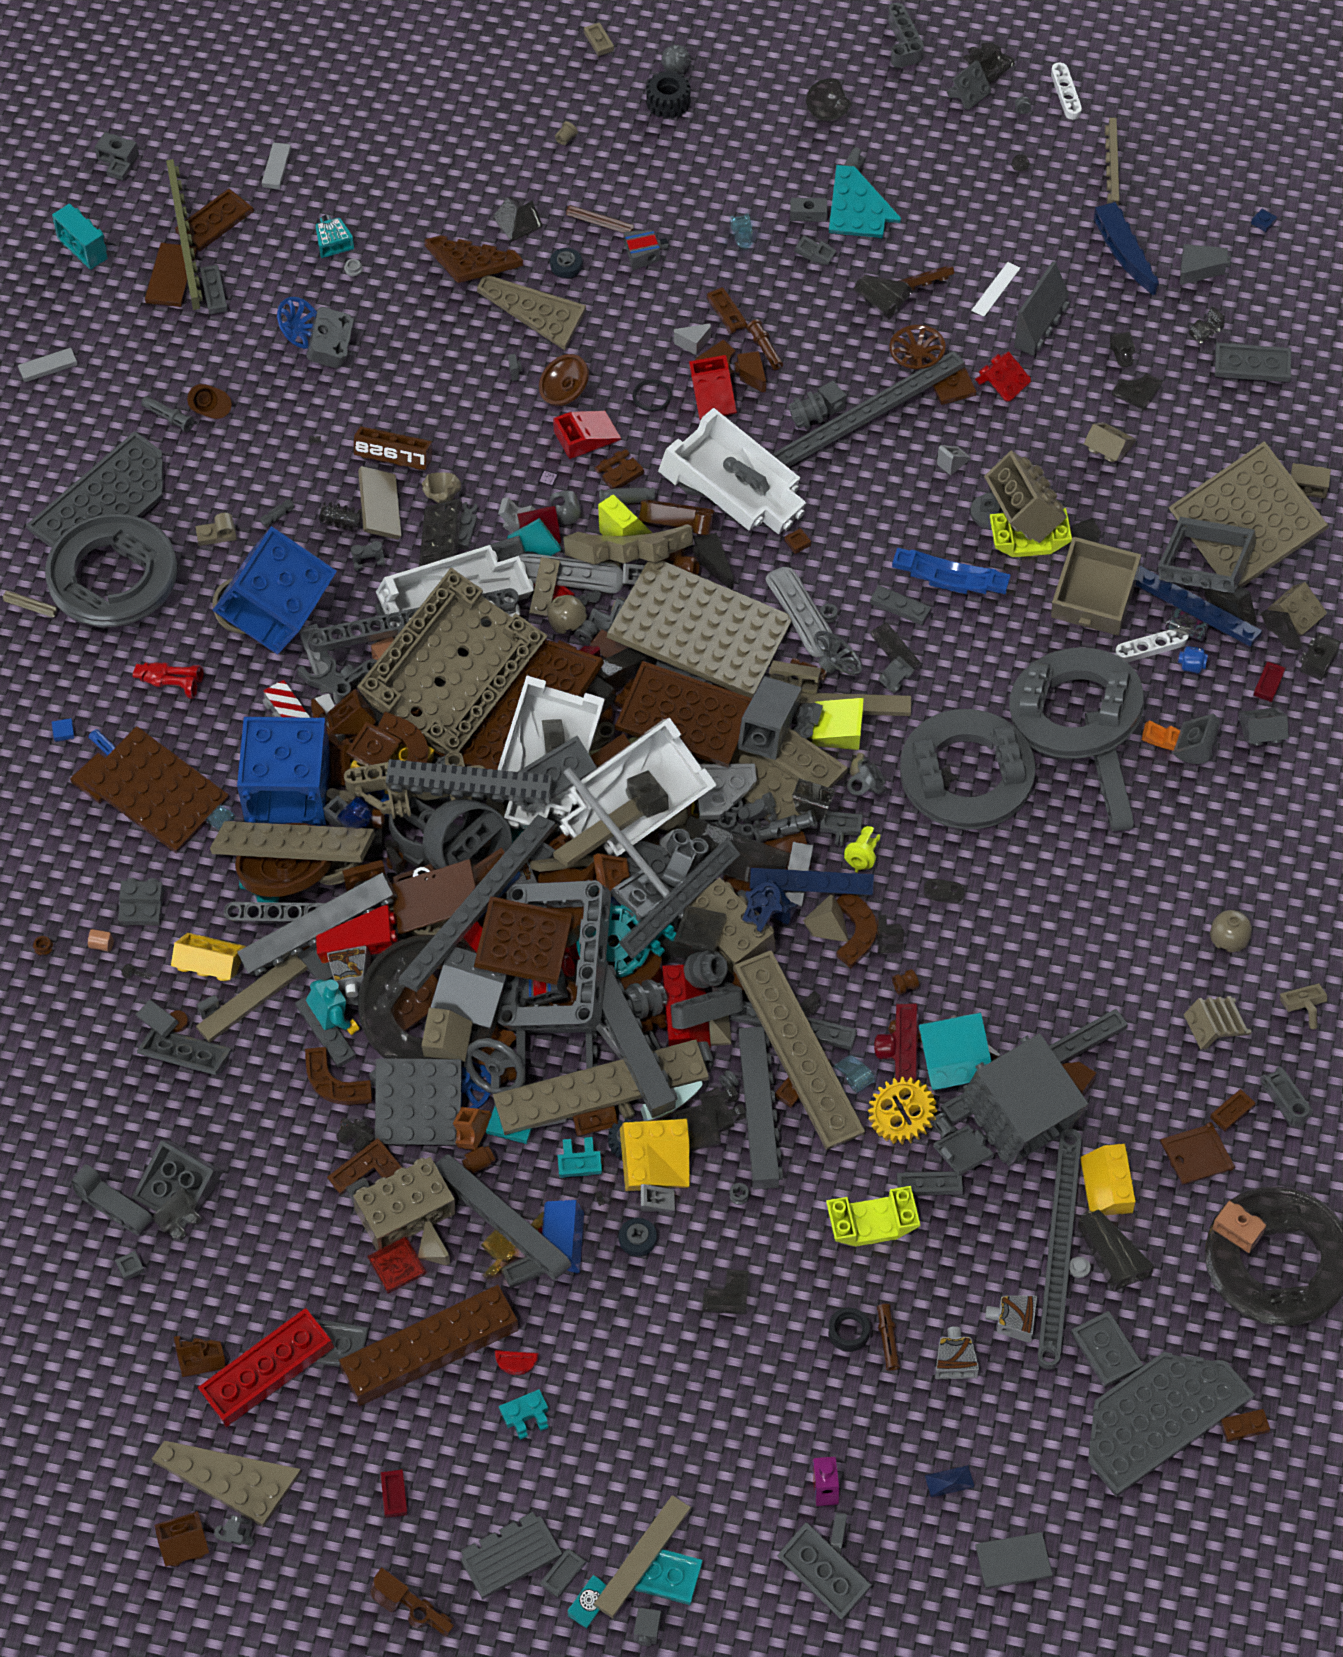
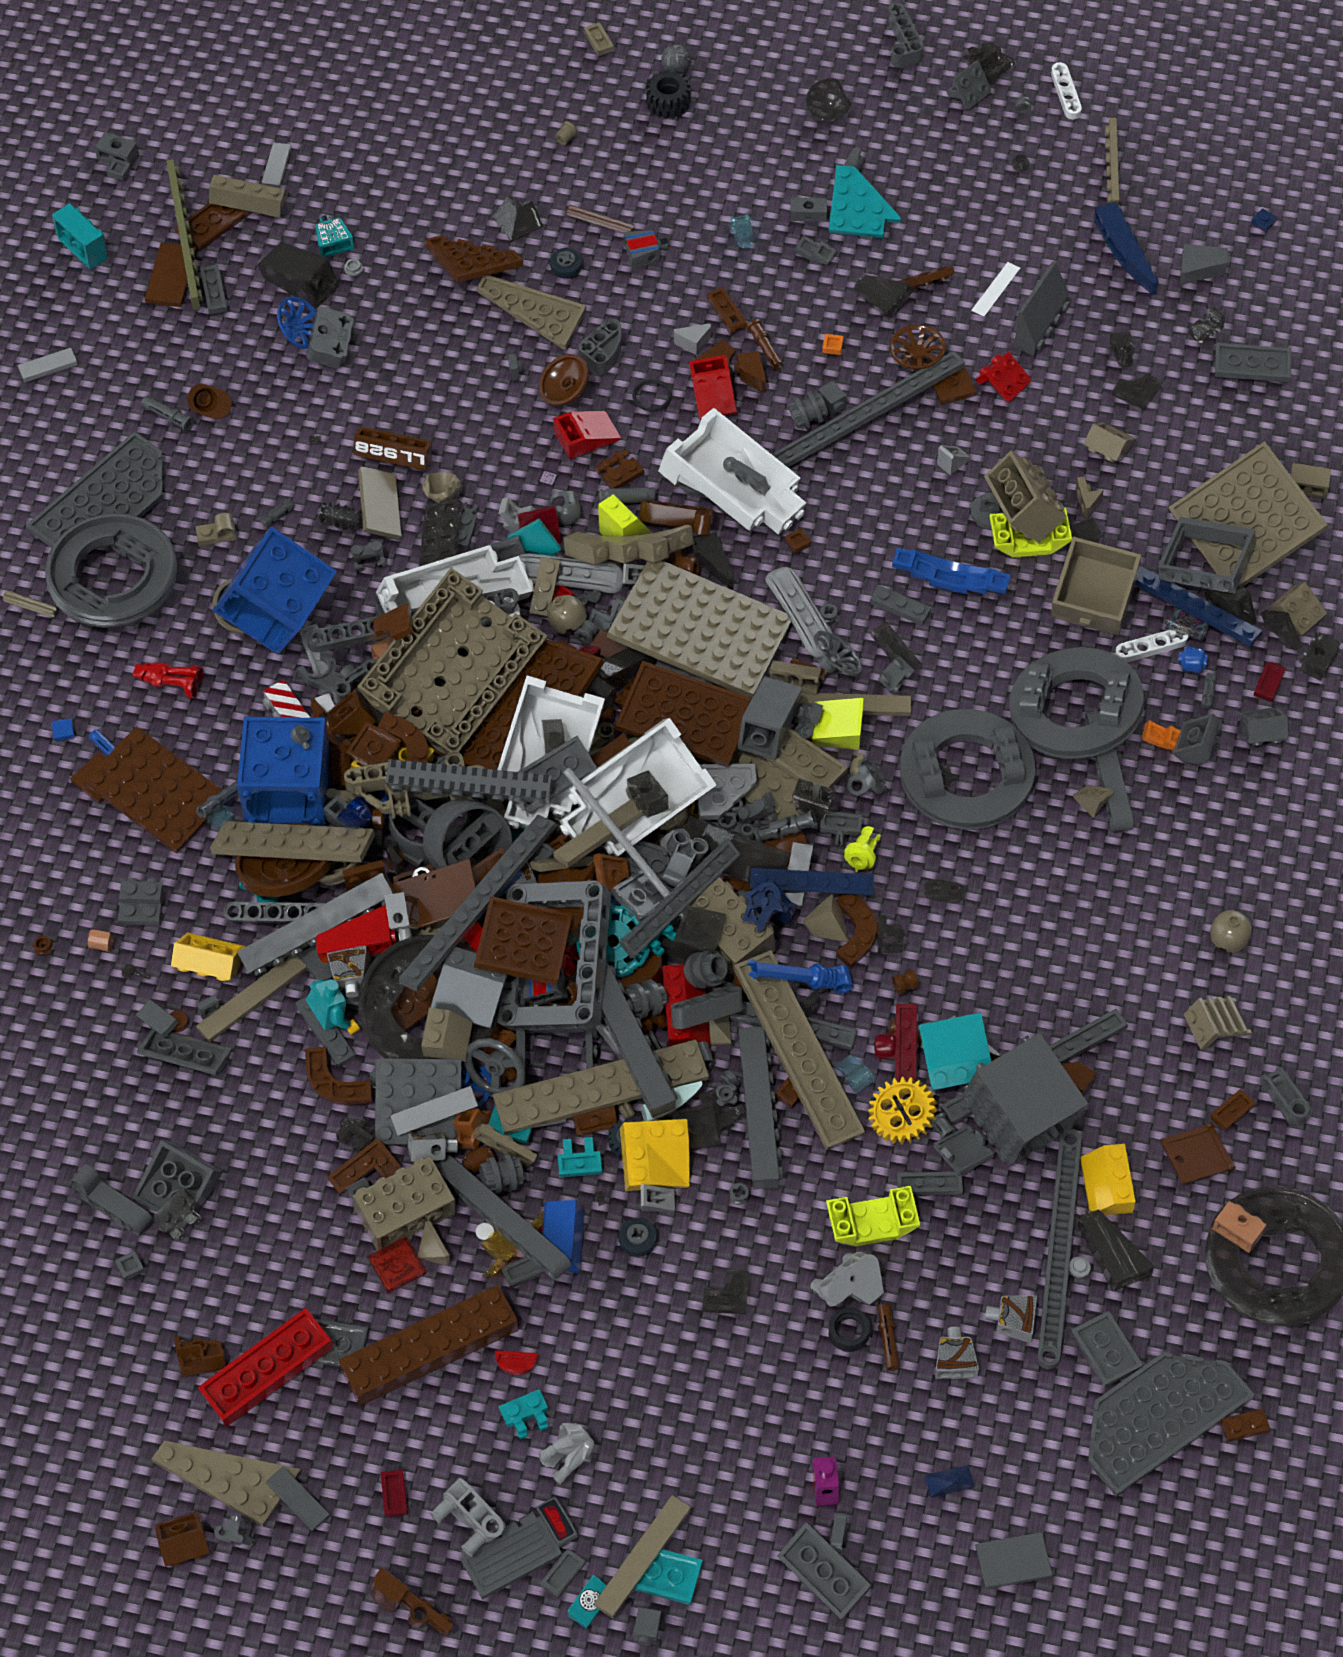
dark tan plate [1280,983,1327,1029] -> none
none -> dark grey pin [196,779,239,818]
none -> dark tan slope [209,175,288,218]
none -> clear smoke slope [258,241,339,309]
none -> dark grey tile [266,1467,330,1531]
none -> dark grey piece [290,725,310,750]
none -> reddish brown tile [373,603,413,641]
none -> light grey torso [384,892,419,943]
none -> light grey tile [390,1086,478,1135]
none -> light grey torso [408,1132,457,1161]
none -> light grey piece [430,1478,506,1557]
none -> dark tan plate [472,1124,537,1167]
none -> white sticker [476,1223,494,1240]
none -> dark grey piece [479,1153,524,1195]
none -> slope [536,1497,578,1547]
none -> light grey piece [539,1423,595,1484]
none -> dark grey beam [578,319,622,375]
none -> dark grey plate [716,1084,738,1106]
none -> blue piece [746,959,853,994]
none -> light grey piece [811,1252,884,1306]
none -> orange plate [822,334,844,355]
none -> dark tan slope [1073,785,1114,818]
none -> dark tan slope [1075,476,1104,519]
none -> dark grey axle [1201,673,1216,710]

